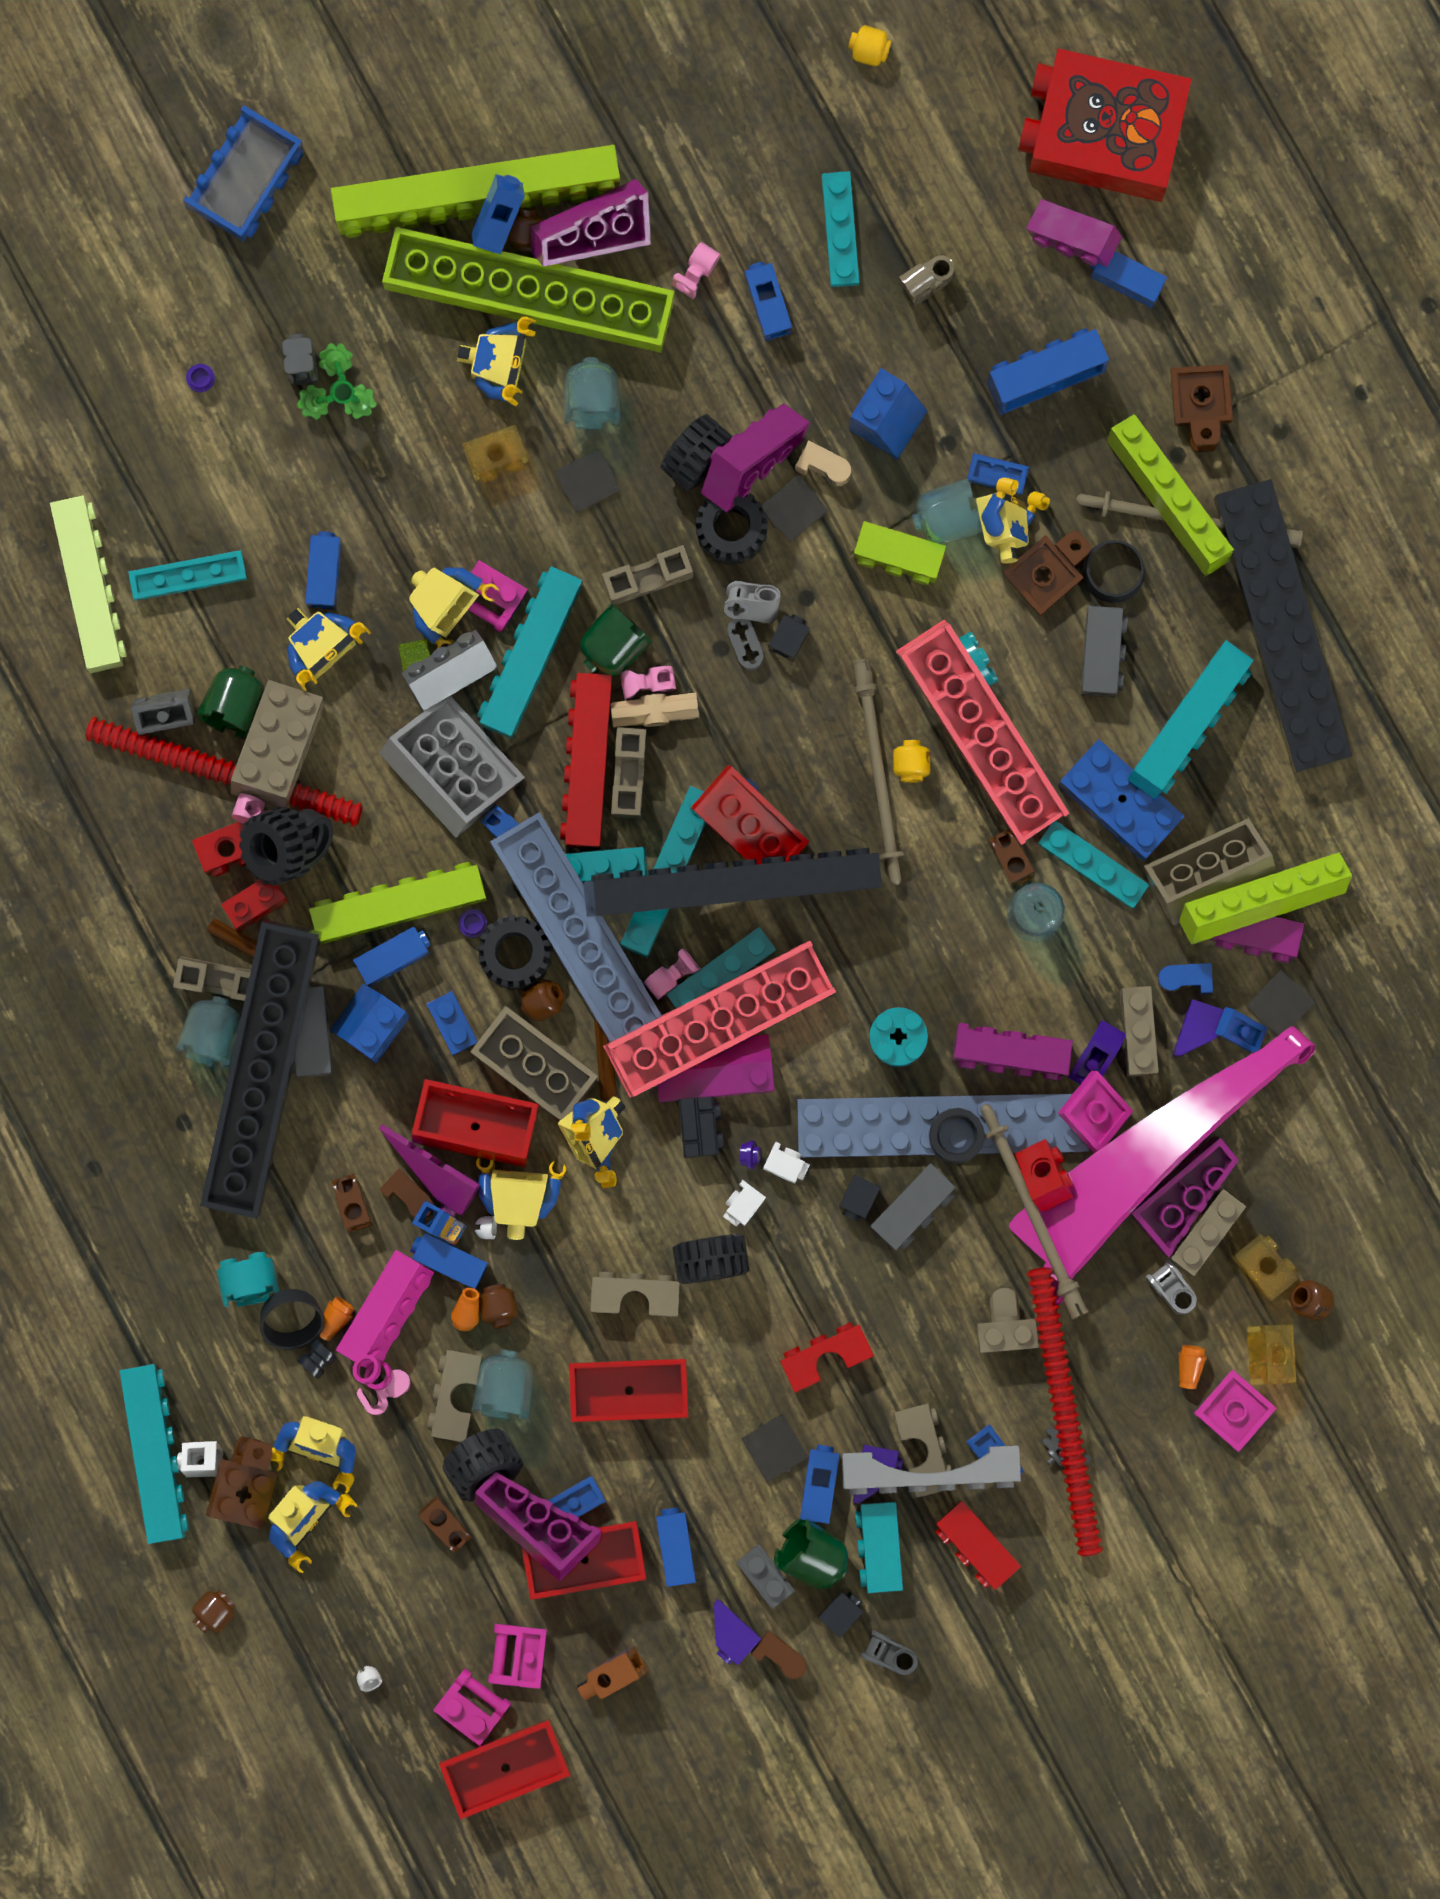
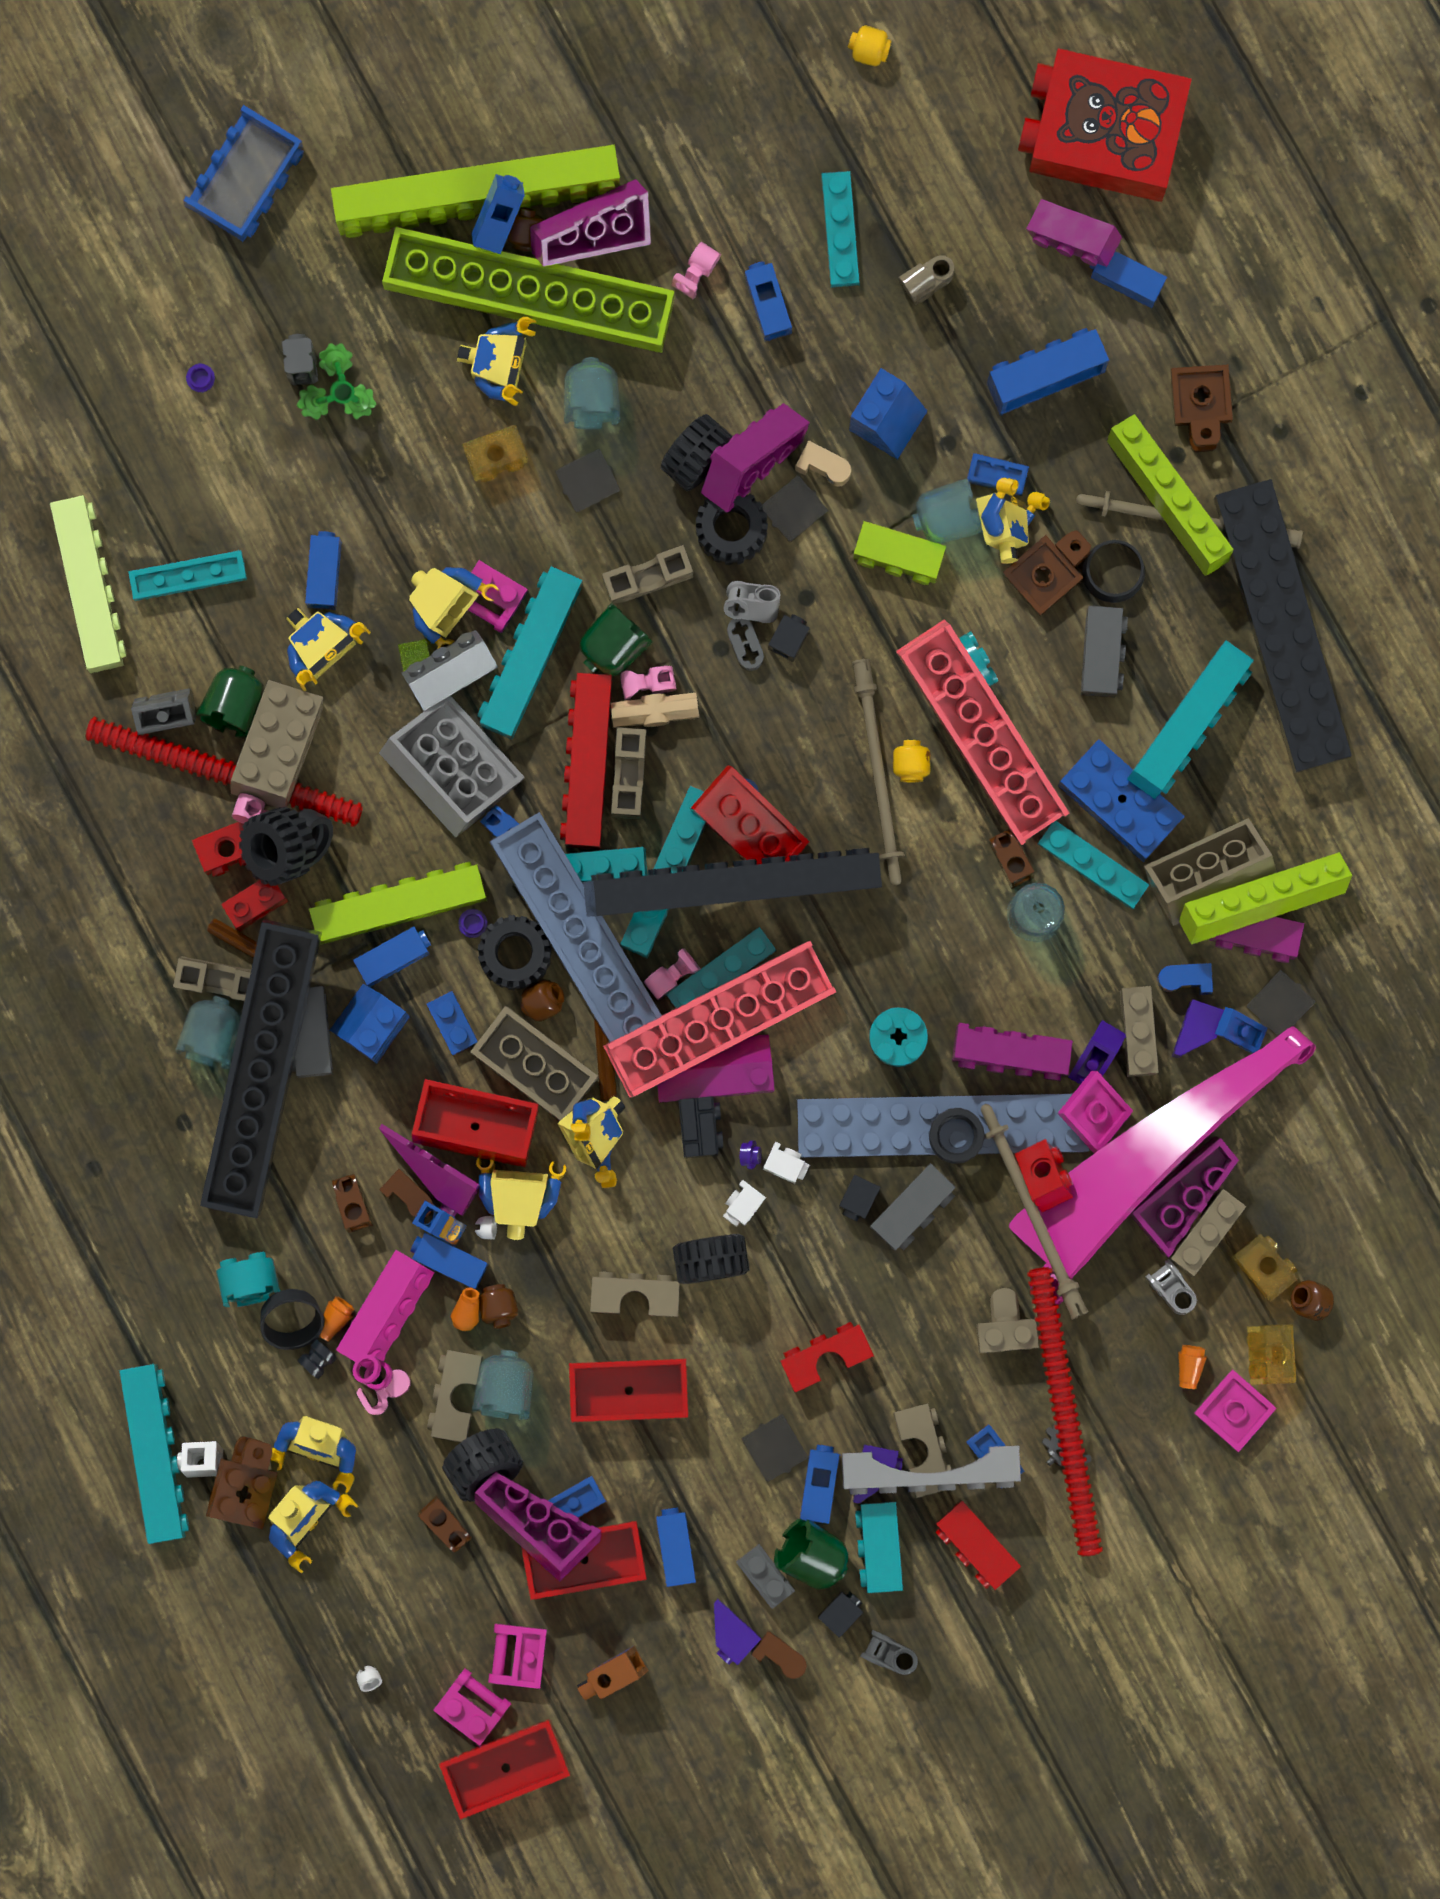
reddish brown head [192,1590,235,1634] -> none

